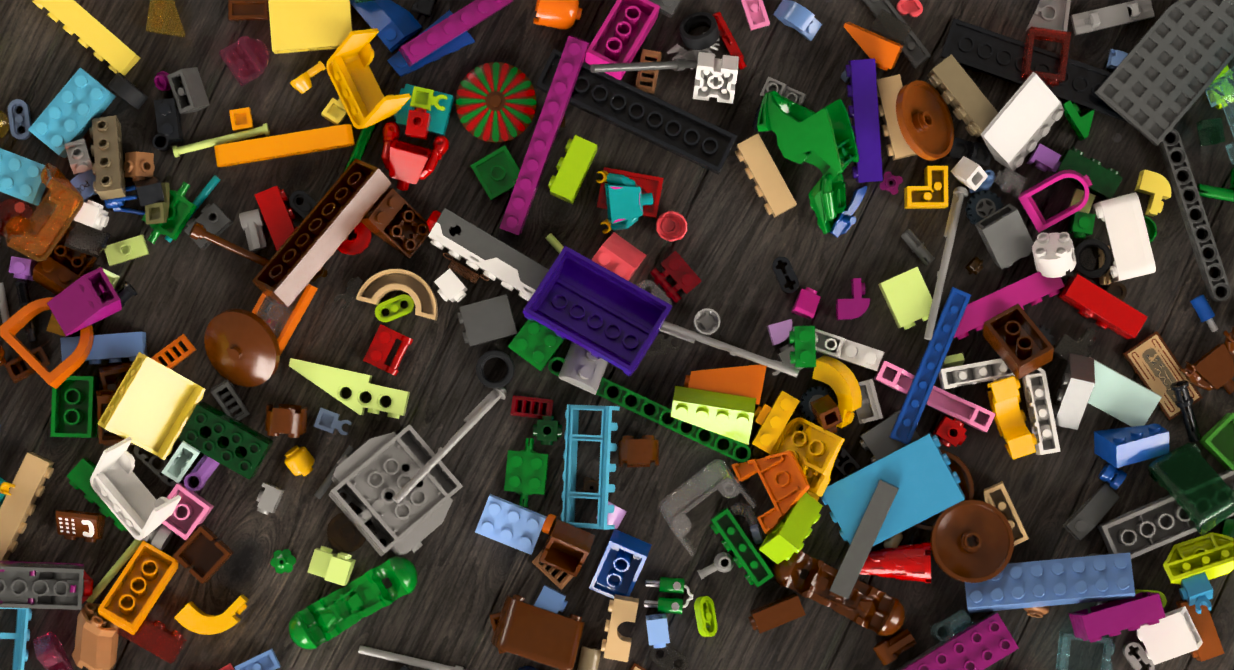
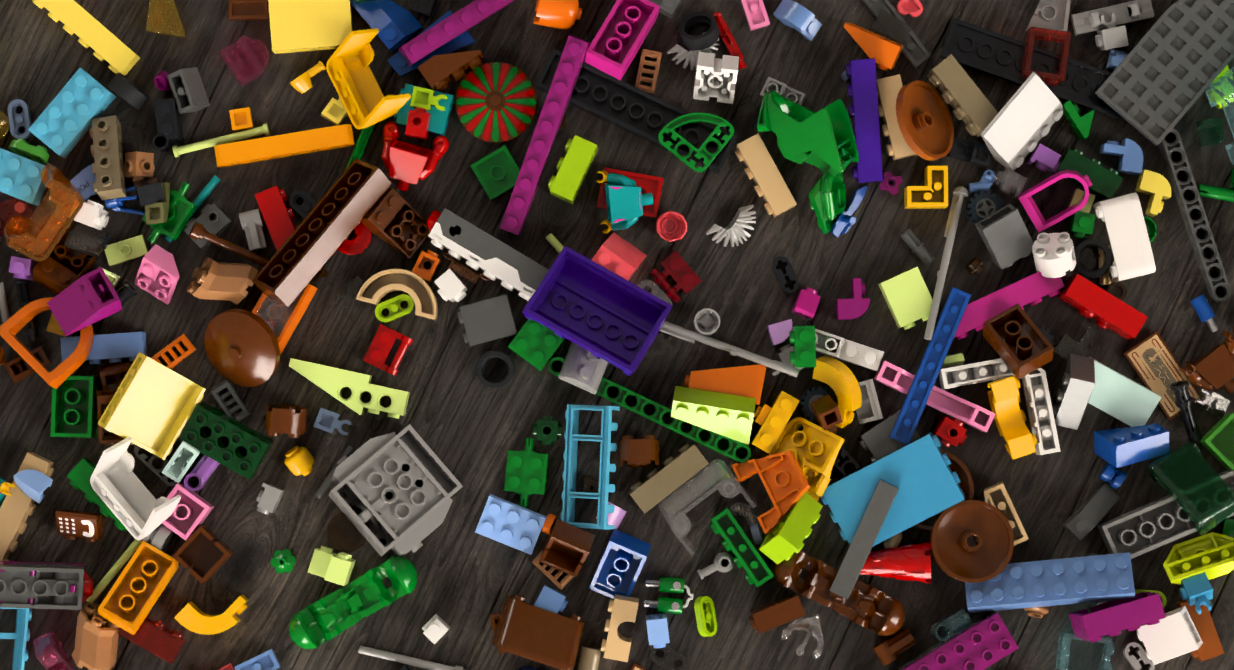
light grey brick [64,138,92,174] -> none
light grey bar [393,387,507,504] -> none
dark red slope [510,395,554,419] -> none
dark grey bar [590,59,697,73] -> none
white brick [951,156,988,191] -> none
none -> bright green plate [9,138,50,164]
none -> light blue brick [13,469,53,503]
none -> bright pink slope [134,244,180,305]
none -> medium nougat brick [187,257,258,305]
none -> orange brick [412,250,441,283]
none -> reddish brown slope [418,50,484,92]
none -> white brick [422,614,450,644]
none -> dark tan brick [629,443,709,514]
none -> green beam [658,113,734,173]
none -> light grey hair [706,204,756,247]
none -> clear helmet [780,614,824,660]
none -> light grey brick [1095,13,1129,50]
none -> medium blue brick [1099,138,1143,175]
none -> clear smoke plate [1193,388,1230,419]

